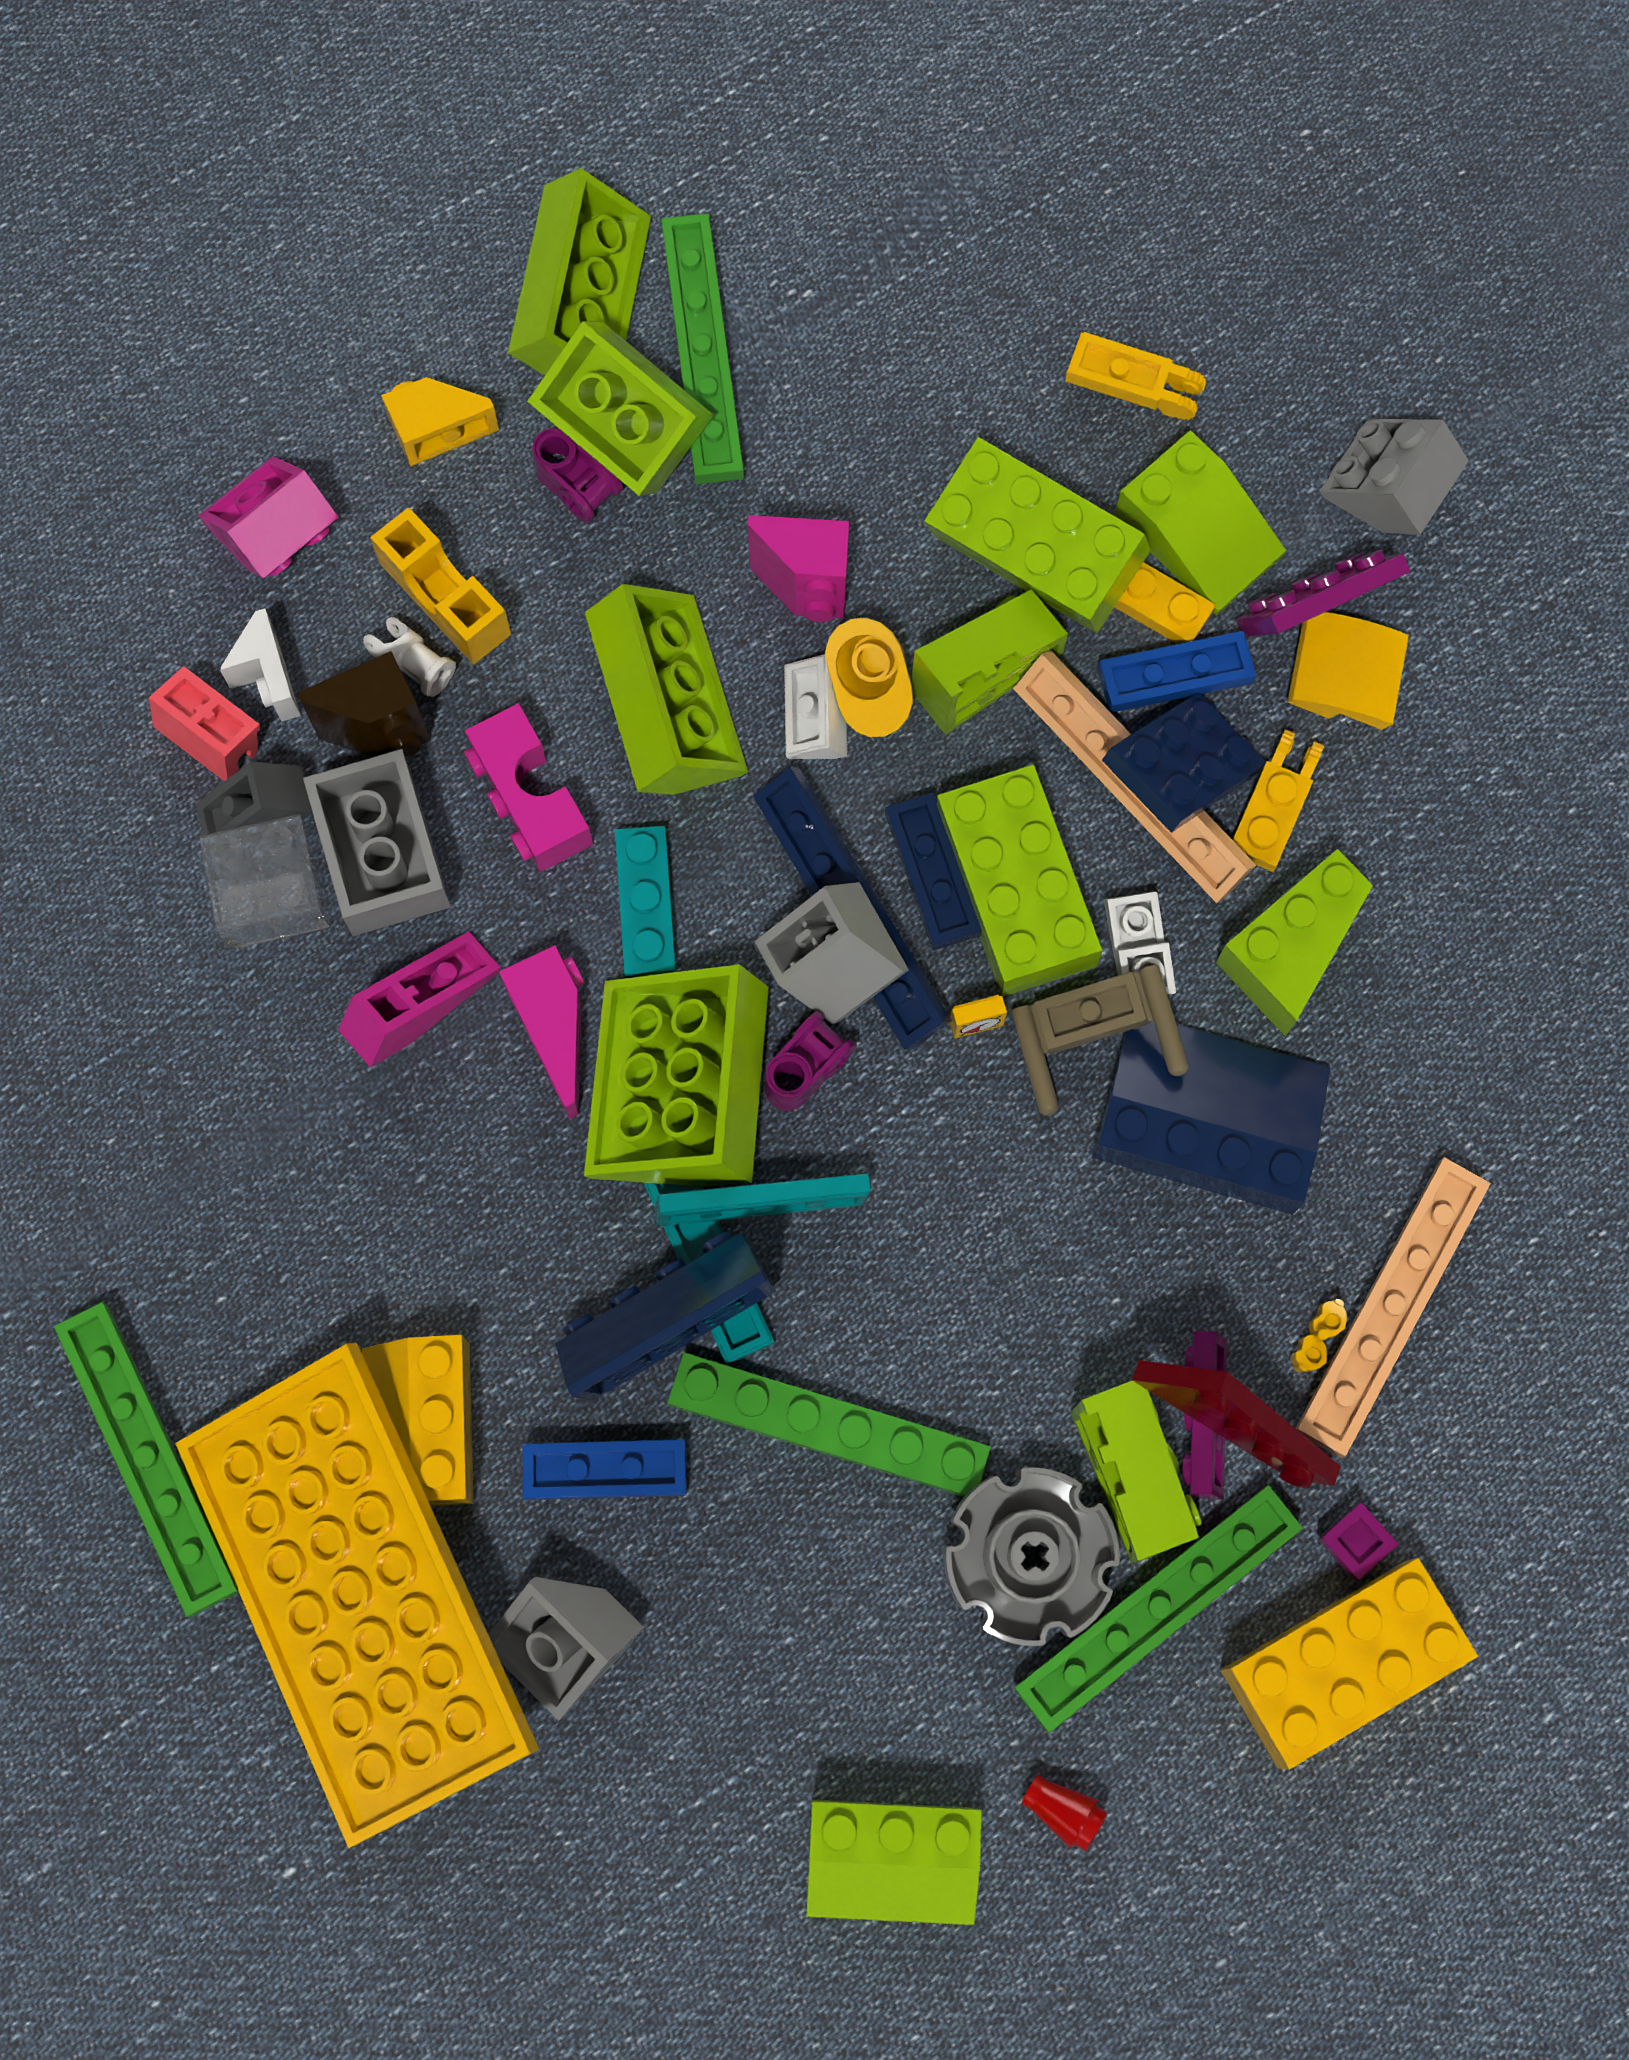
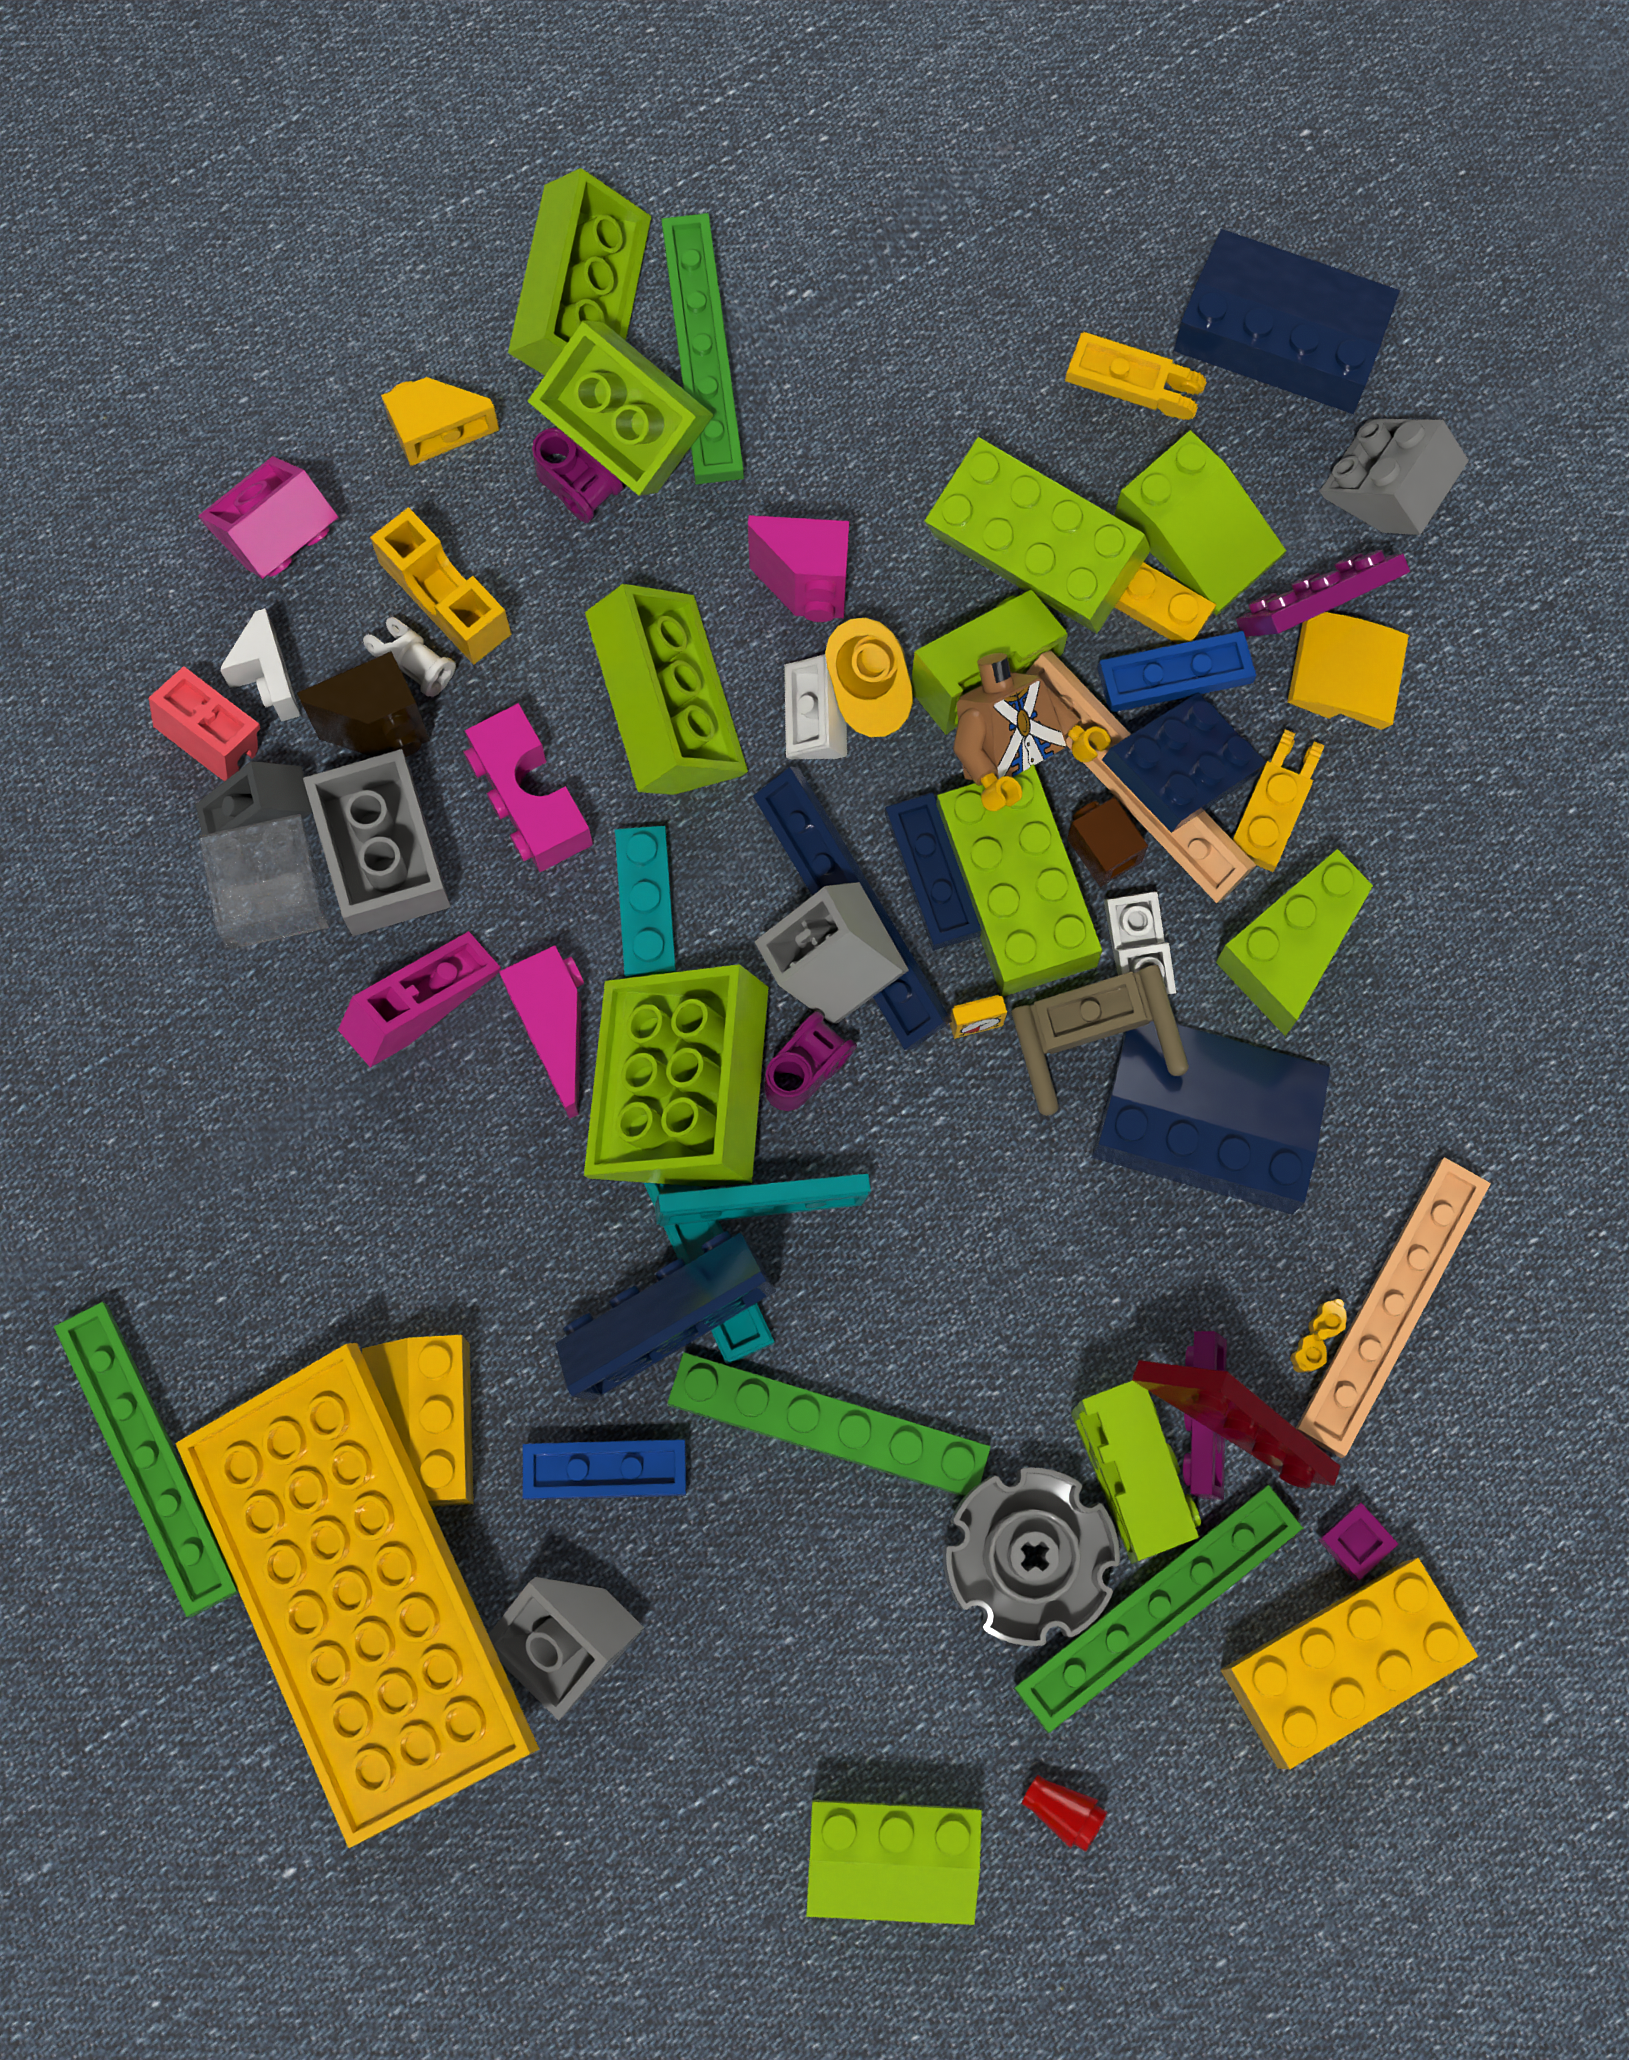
none -> torso [953,653,1111,811]
none -> reddish brown brick [1067,797,1148,887]
none -> dark blue slope [1174,229,1400,414]

